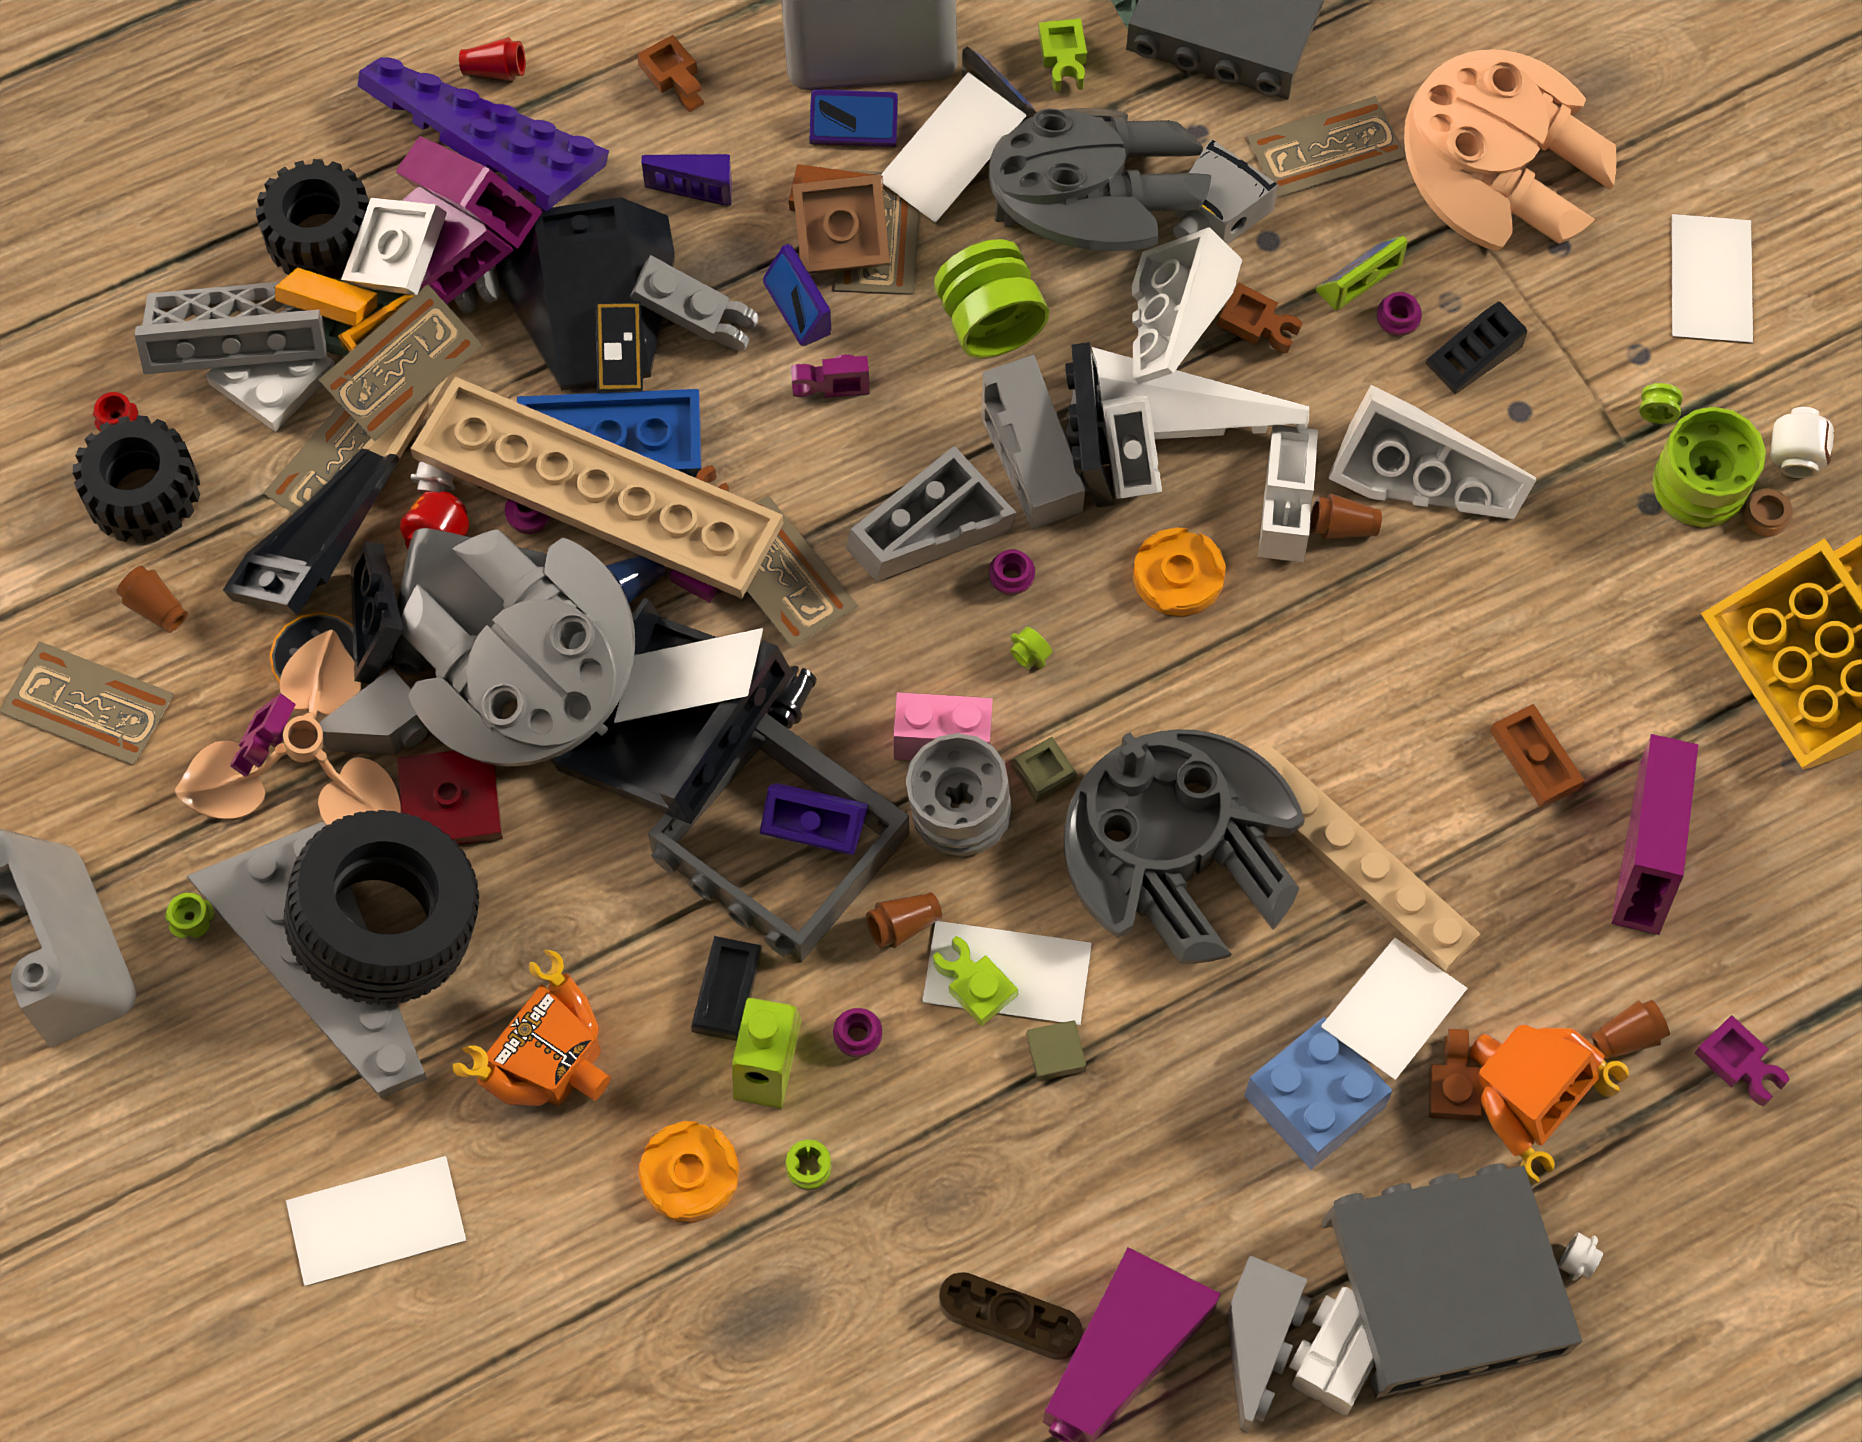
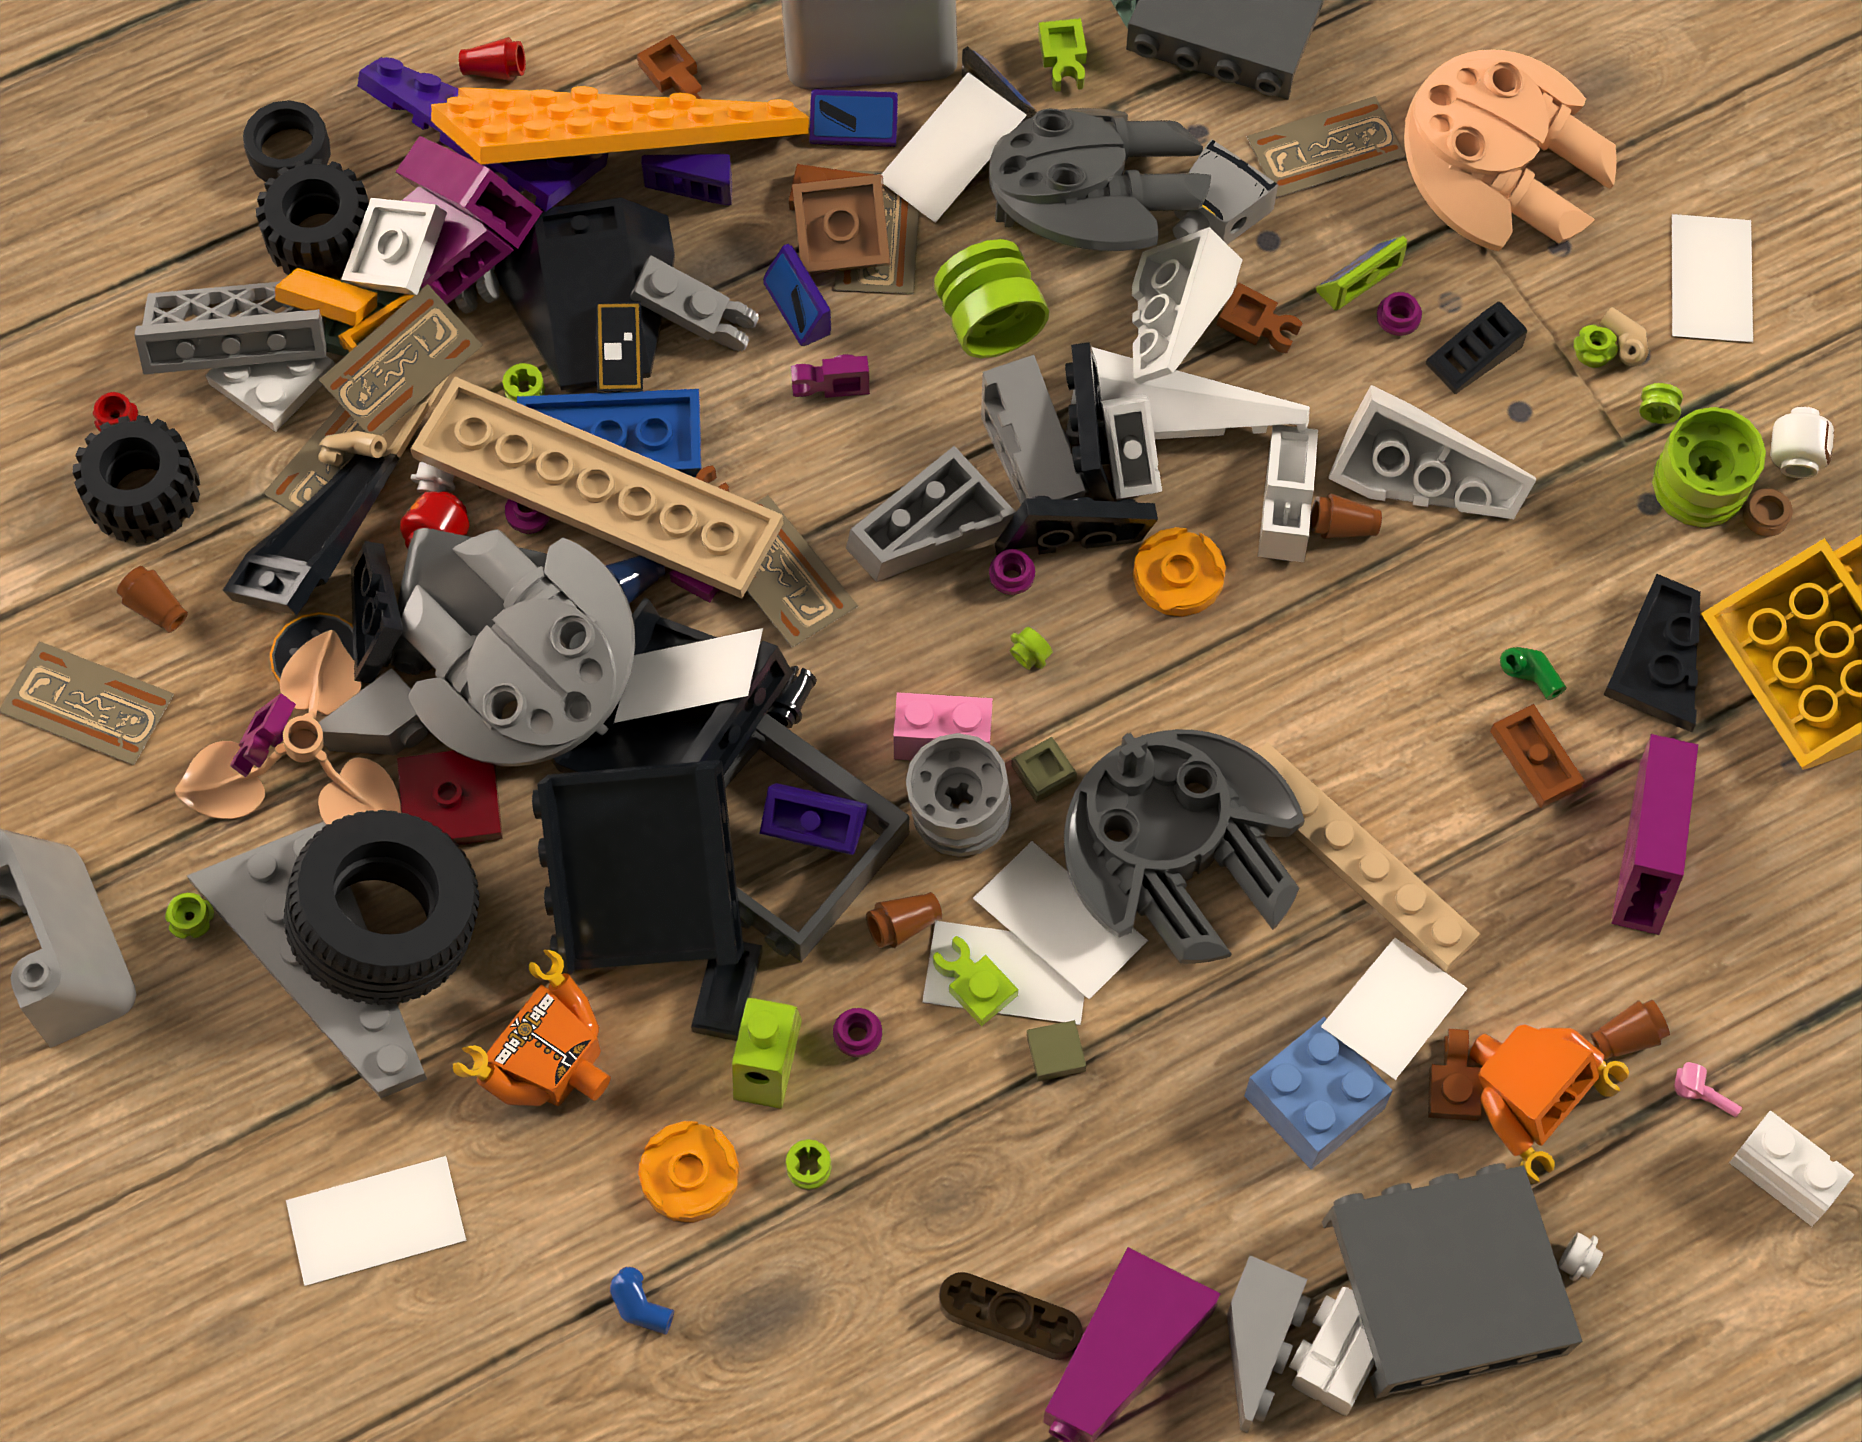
magenta plate [1695,1015,1790,1106] -> none
none -> black tyre [243,100,331,182]
none -> tan arm [318,431,387,466]
none -> light orange wing [431,86,809,165]
none -> lime bush [502,363,545,402]
none -> black panel [532,760,744,975]
none -> blue arm [610,1267,674,1335]
none -> white sticker [973,841,1148,999]
none -> black wing [995,496,1158,555]
none -> green arm [1500,647,1567,700]
none -> lime plate [1574,325,1618,368]
none -> tan arm [1600,307,1649,366]
none -> black wing [1604,574,1701,732]
none -> bright pink hand [1674,1062,1742,1118]
none -> white brick [1729,1111,1854,1226]

